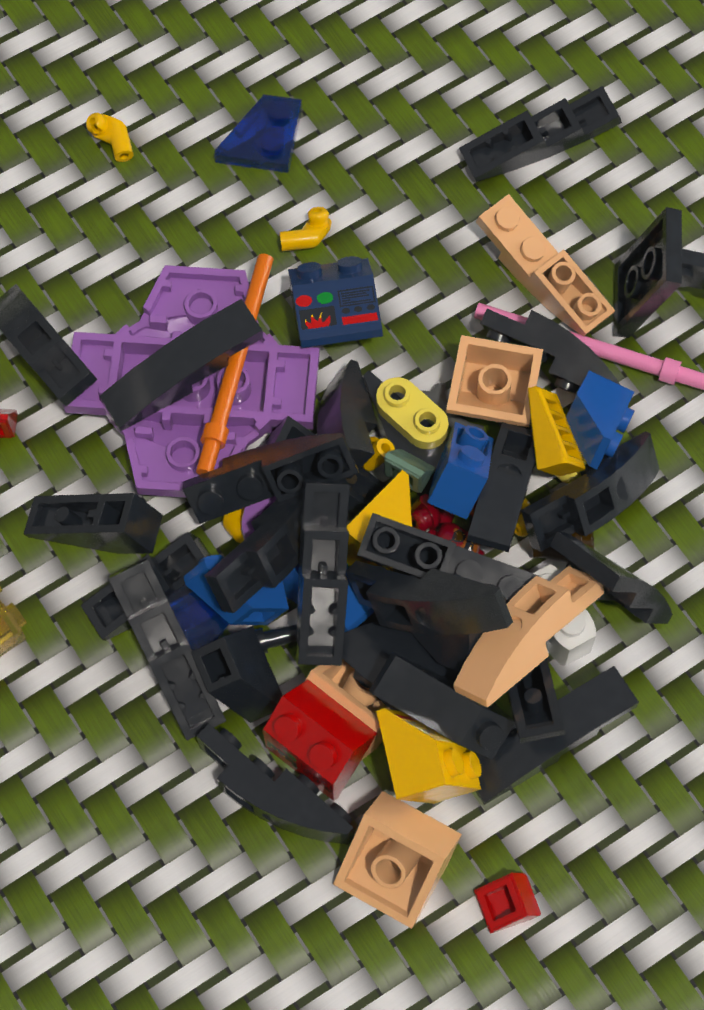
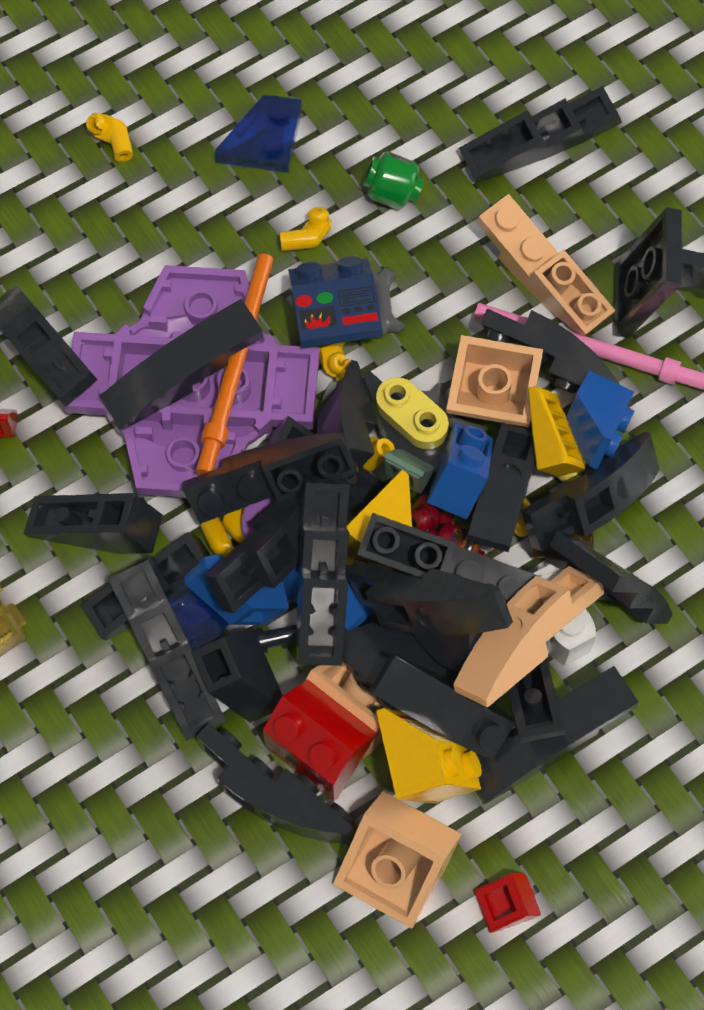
none -> yellow arm [201,517,237,558]
none -> yellow arm [318,342,349,377]
none -> green head [363,151,424,210]
none -> dark grey piece [373,267,405,338]

